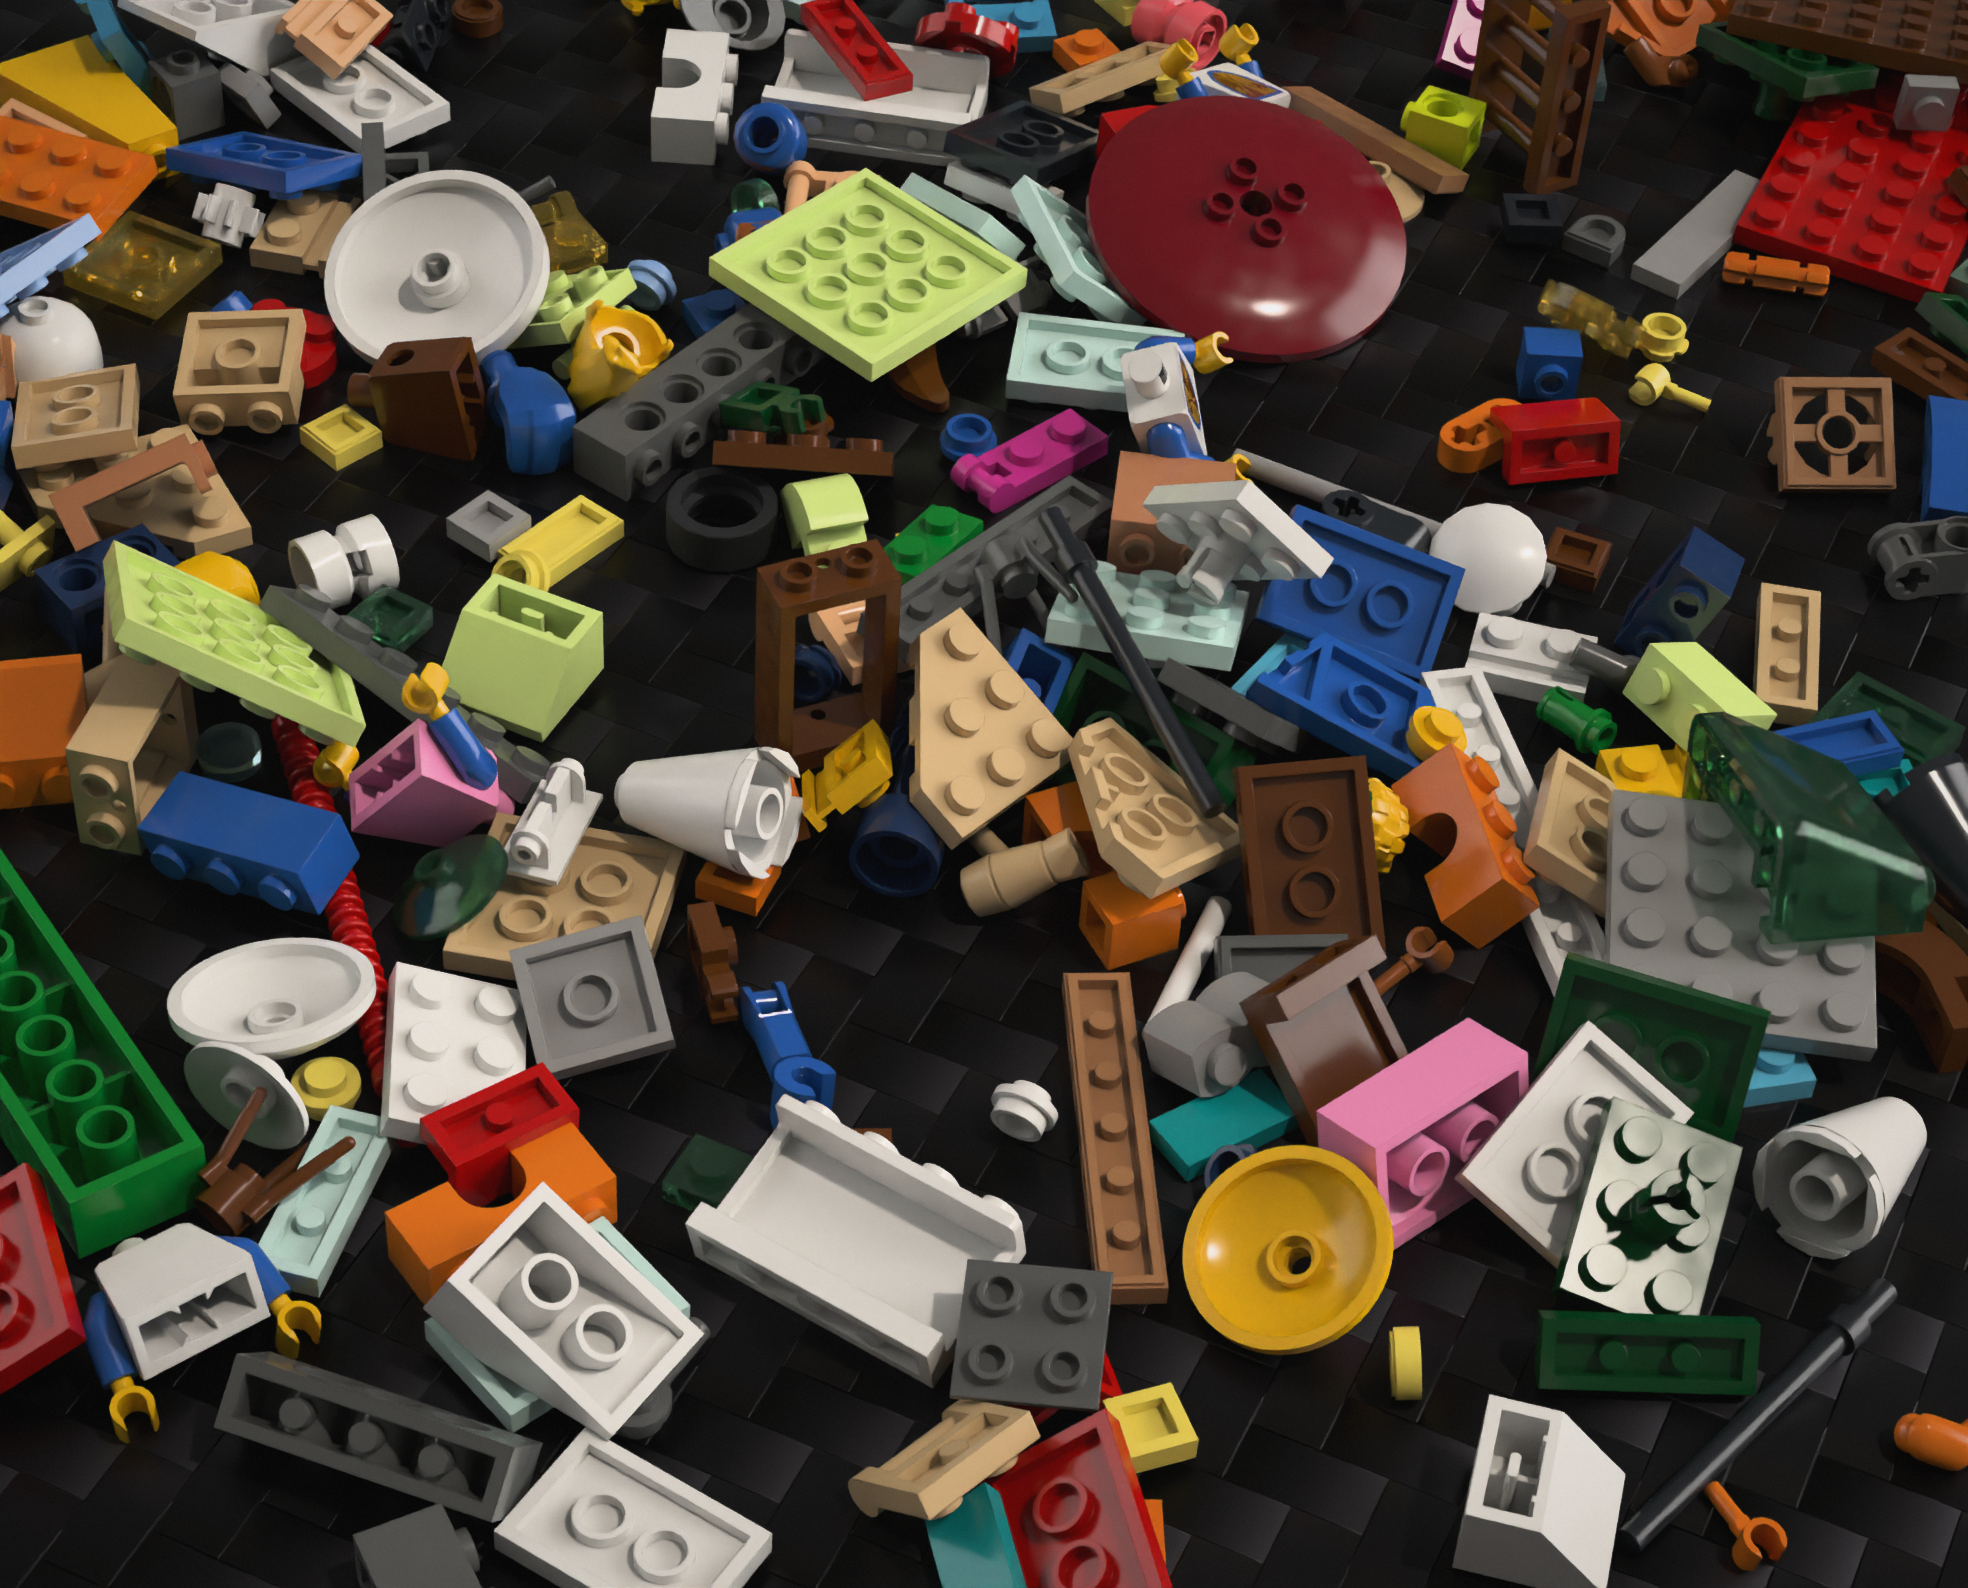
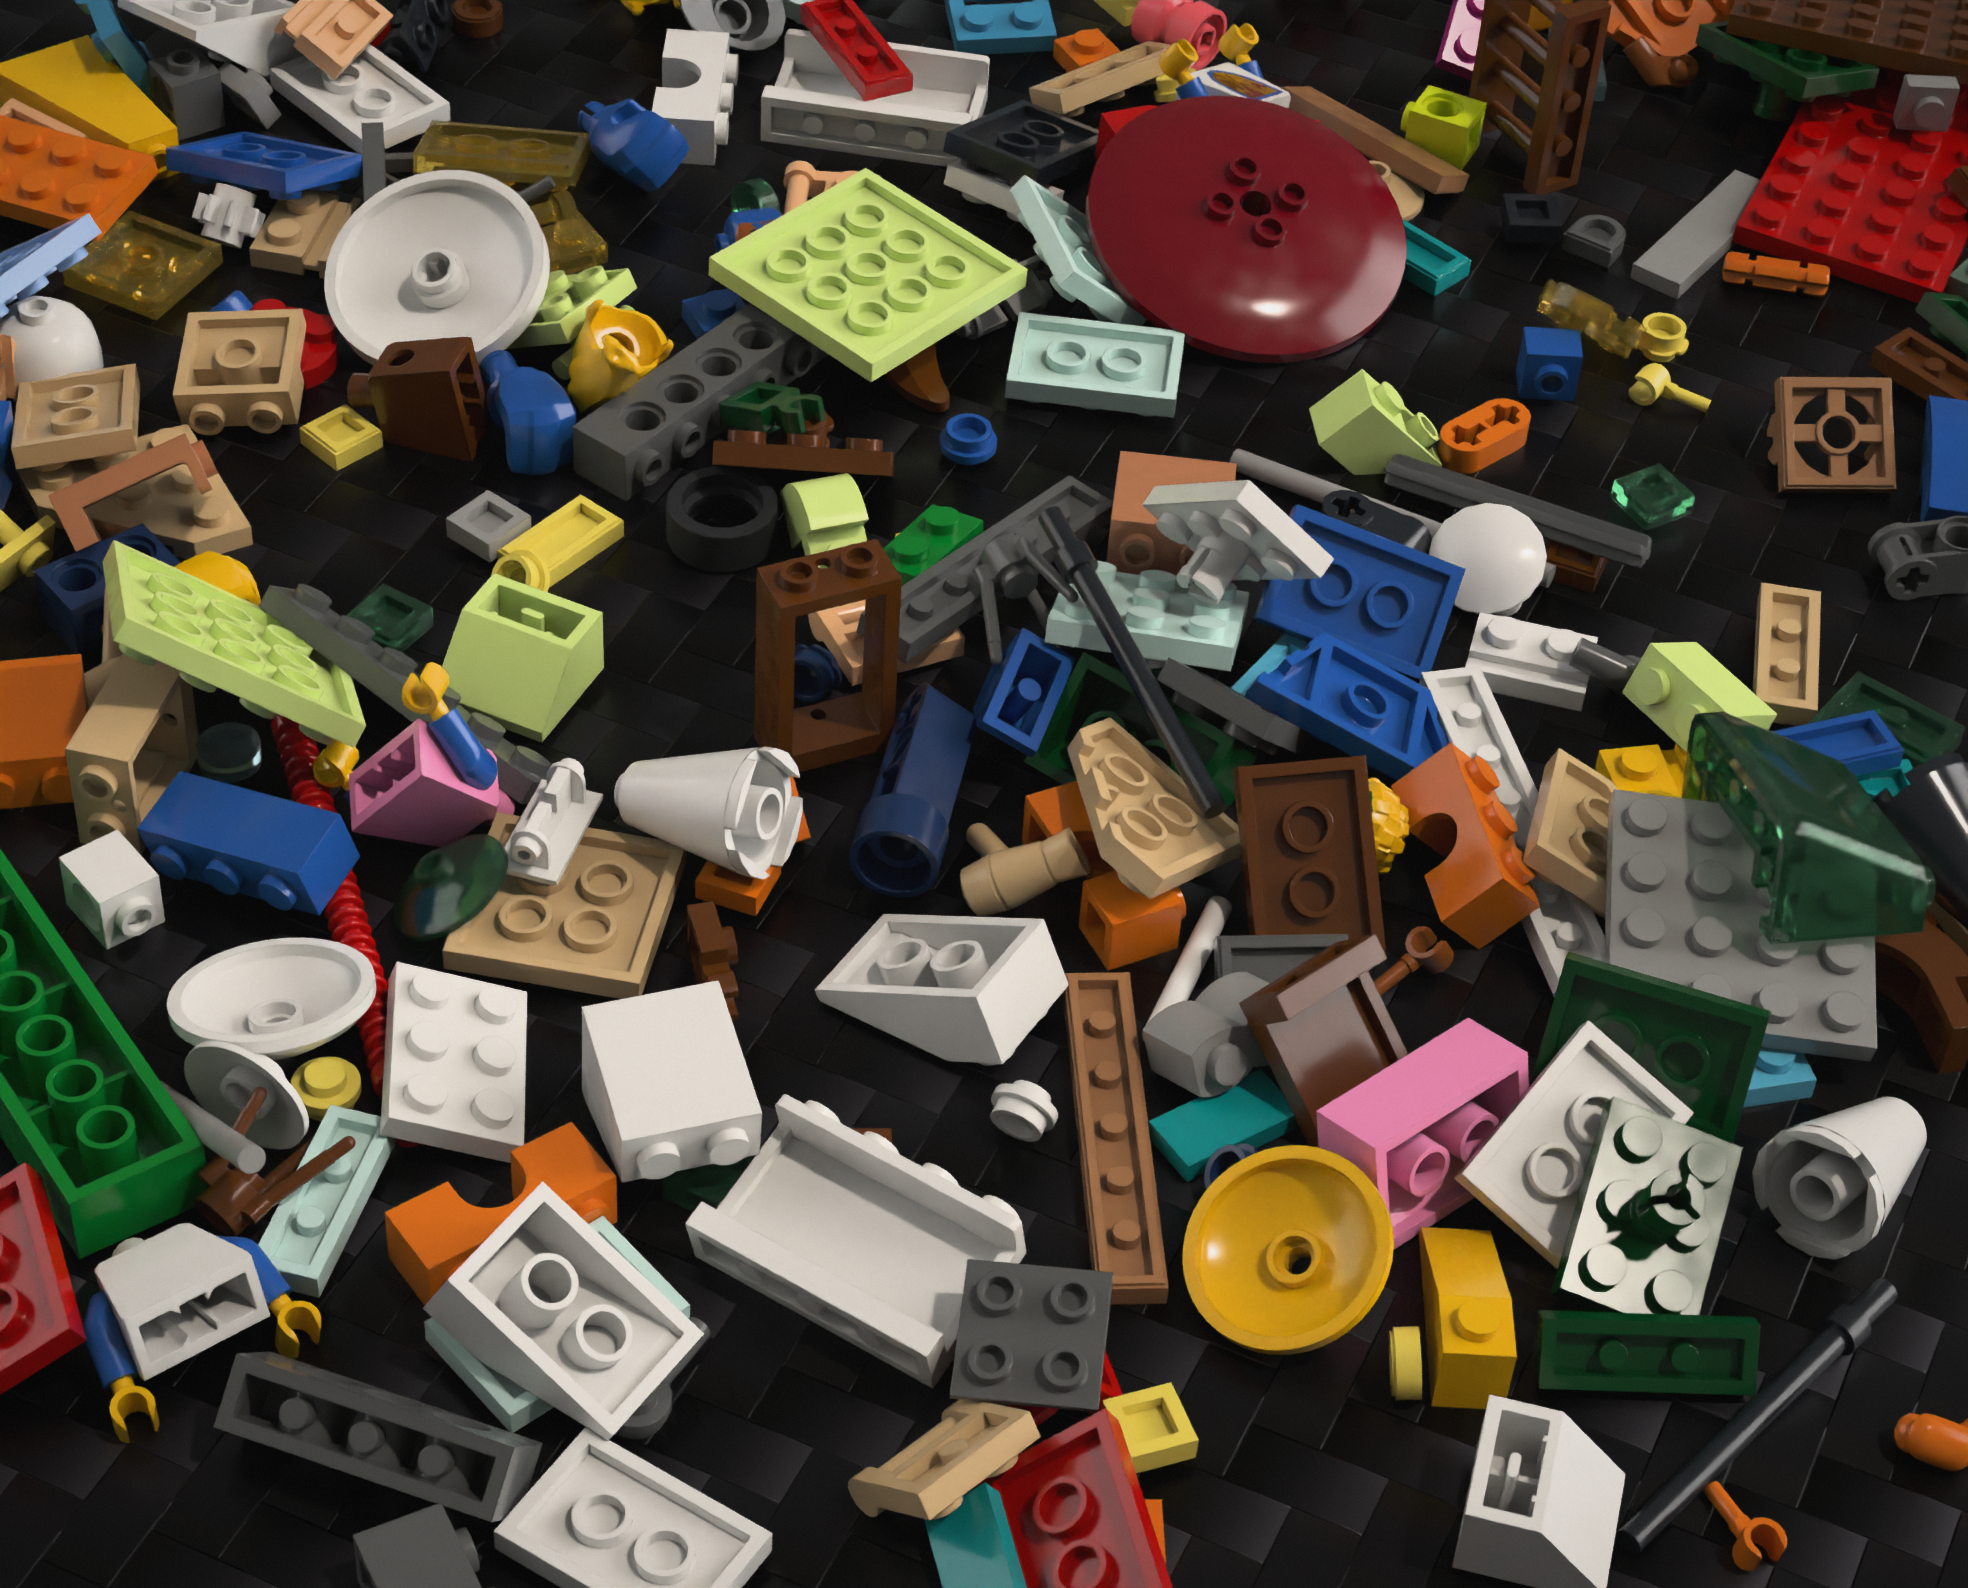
white wheel [288,514,400,610] -> none
red panel [420,1062,579,1207] -> none
light grey plate [509,915,676,1080] -> none
light blue plate [627,260,677,311] -> none
blue head [733,102,808,178] -> none
blue piece [737,981,836,1130] -> none
yellow plate [802,719,893,833] -> none
light aqua plate [900,172,1026,261] -> none
tan plate [909,607,1073,850] -> none
red plate [914,2,1019,78] -> none
dark pink plate [950,408,1109,513] -> none
torso [1120,331,1253,483] -> none
yellow plate [1406,706,1467,761] -> none
red panel [1490,397,1621,485] -> none
green pin [1536,686,1617,755] -> none
dark blue brick [1614,526,1745,659] -> none
none -> white brick [59,829,165,950]
none -> light grey bar [160,1081,266,1174]
none -> clear yellow plate [413,120,590,192]
none -> blue piece [577,98,690,192]
none -> white slope [582,980,762,1183]
none -> white slope [815,914,1069,1066]
none -> yellowish green slope [1309,369,1442,475]
none -> dark grey axle [1385,454,1652,569]
none -> teal tile [1402,219,1471,297]
none -> yellow slope [1419,1227,1517,1409]
none -> clear green plate [1610,463,1695,531]

